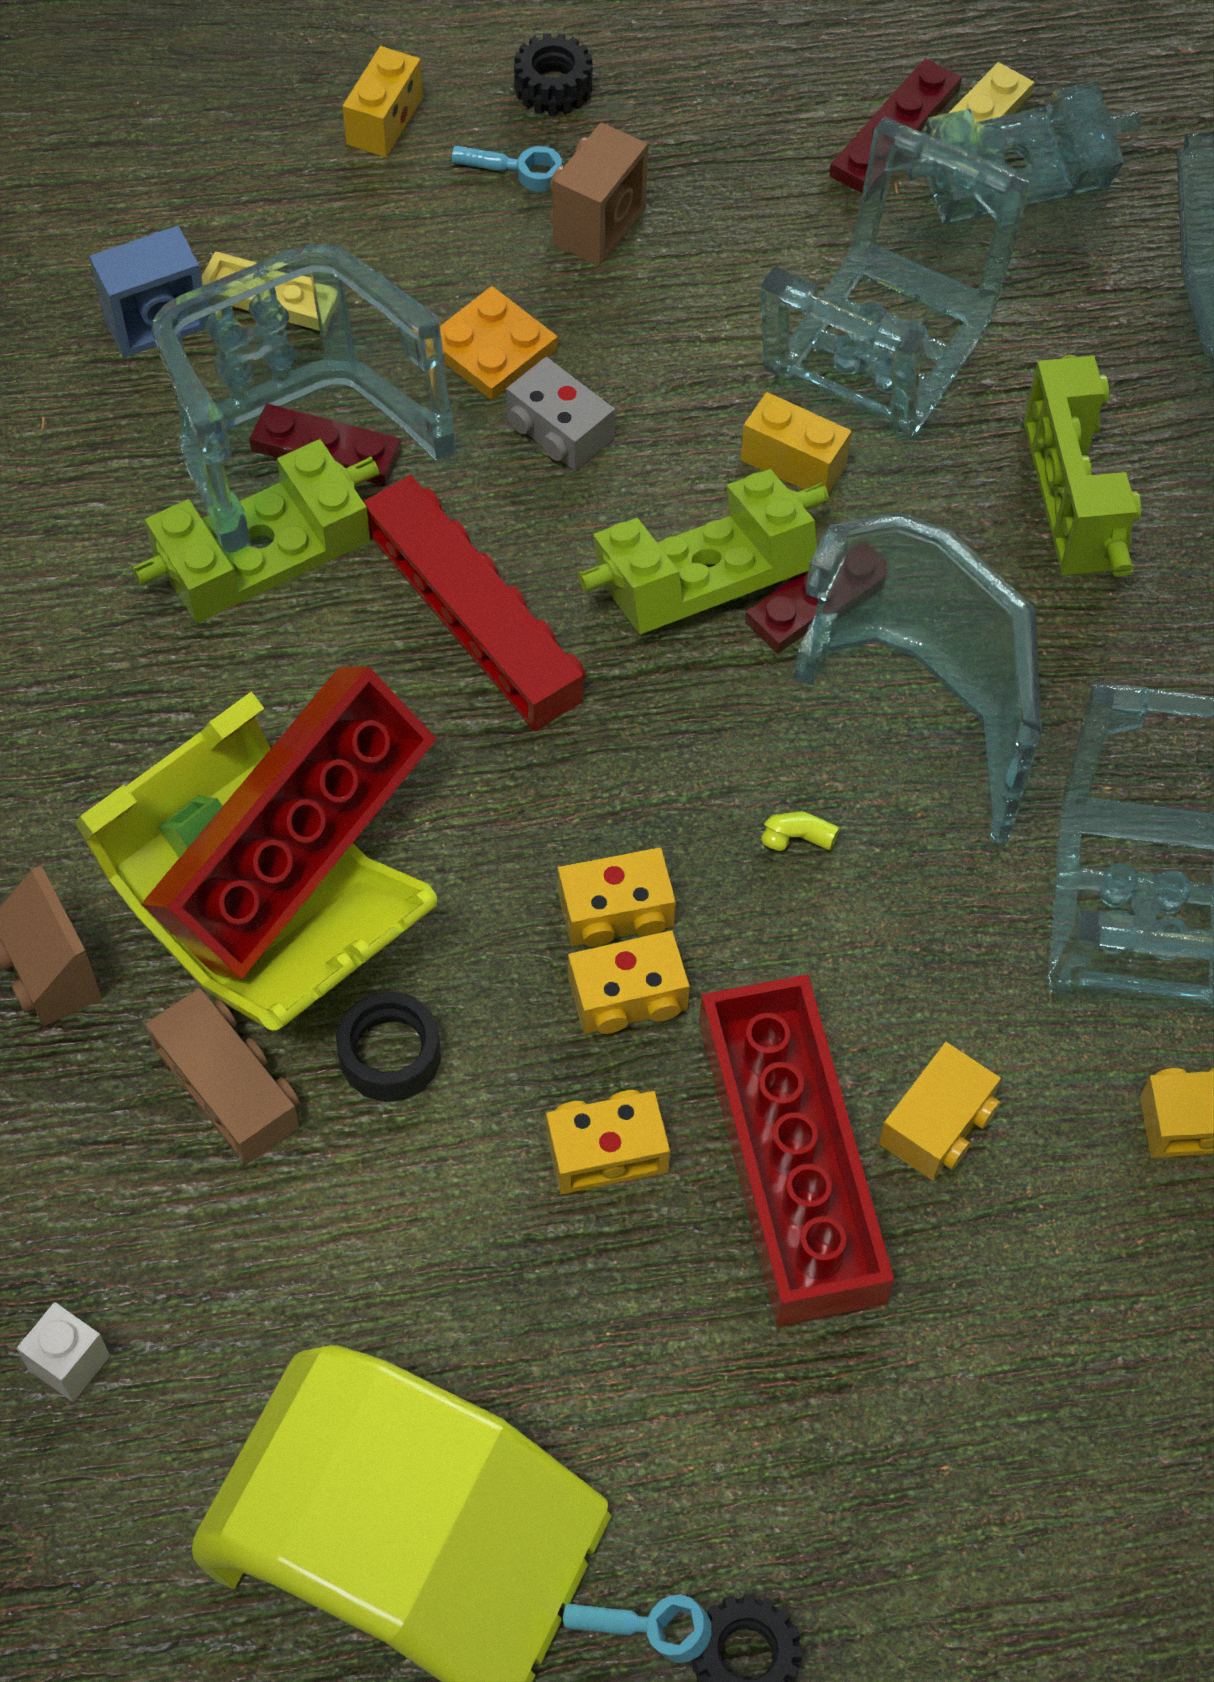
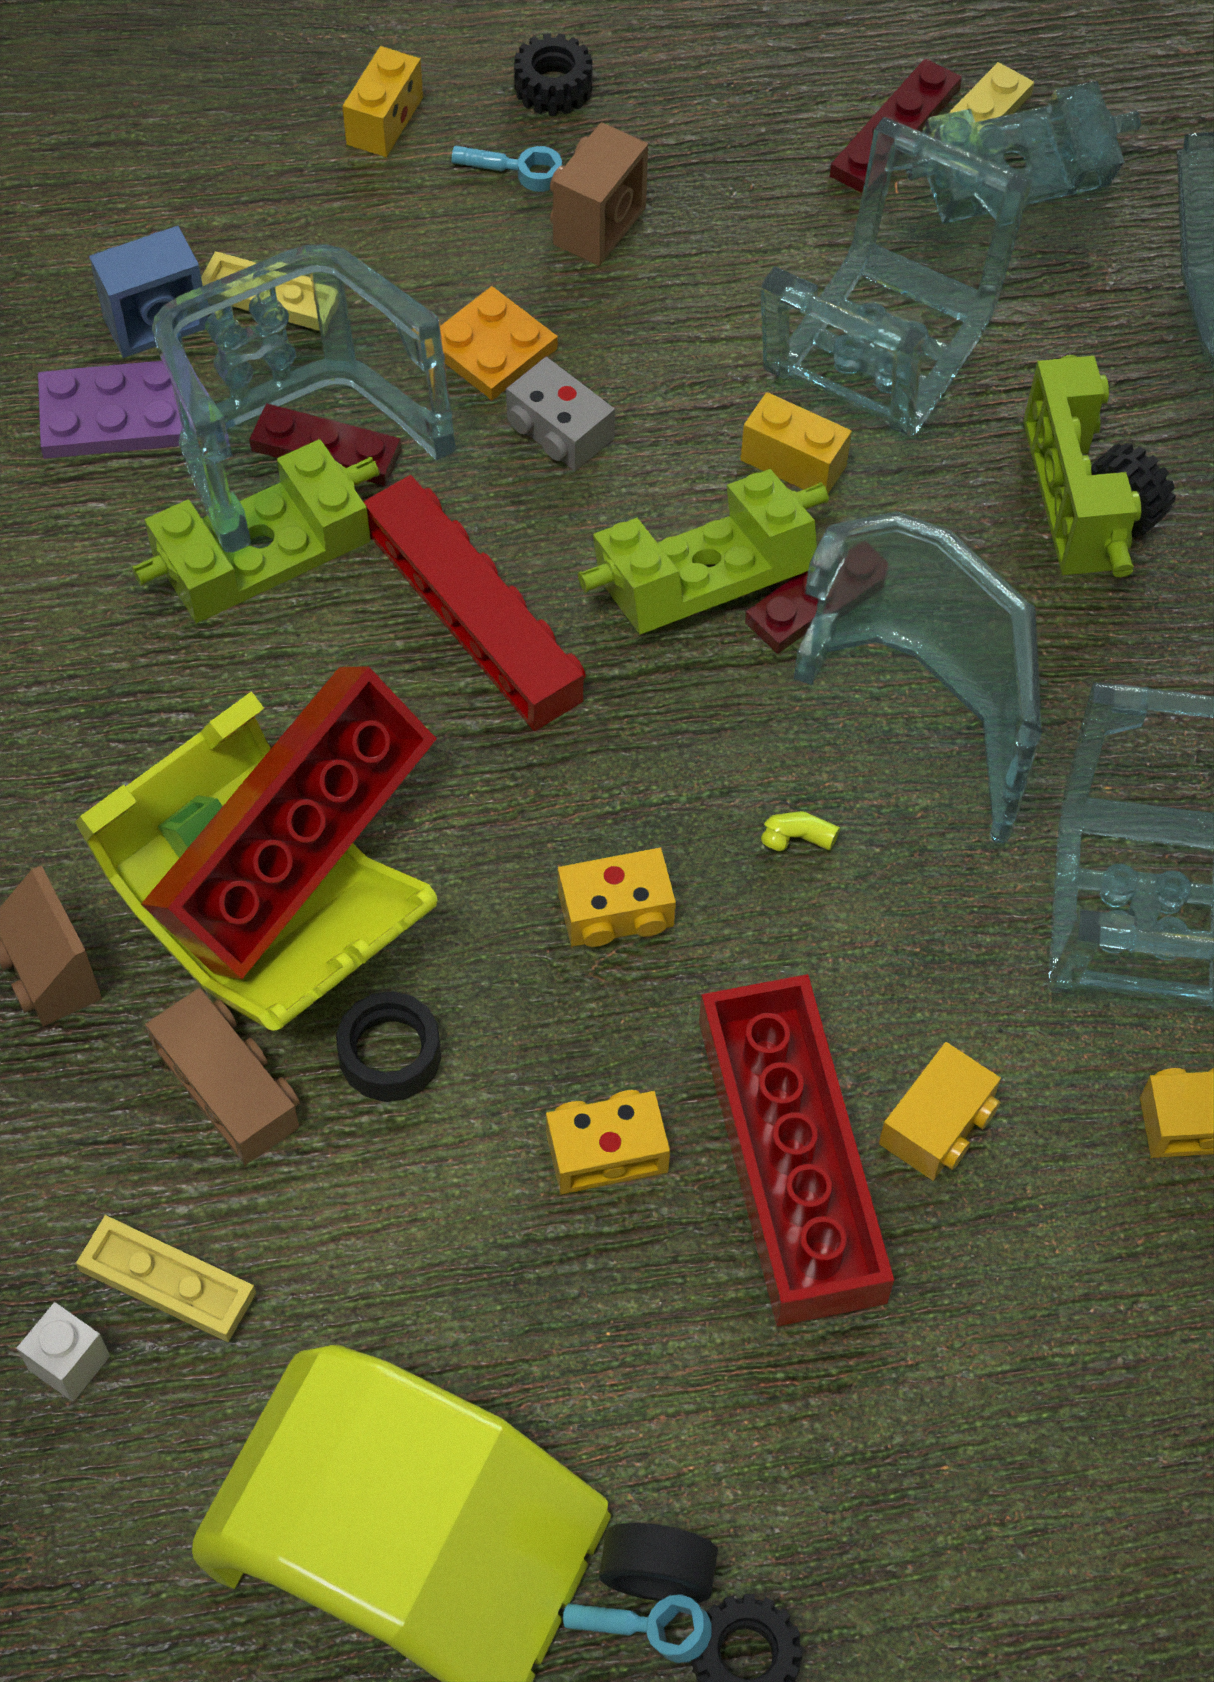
yellow brick [568,930,690,1034] -> none
none -> medium lavender plate [38,359,187,459]
none -> light yellow plate [76,1215,256,1342]
none -> black tyre [599,1522,718,1603]
none -> black tyre [1091,443,1176,537]

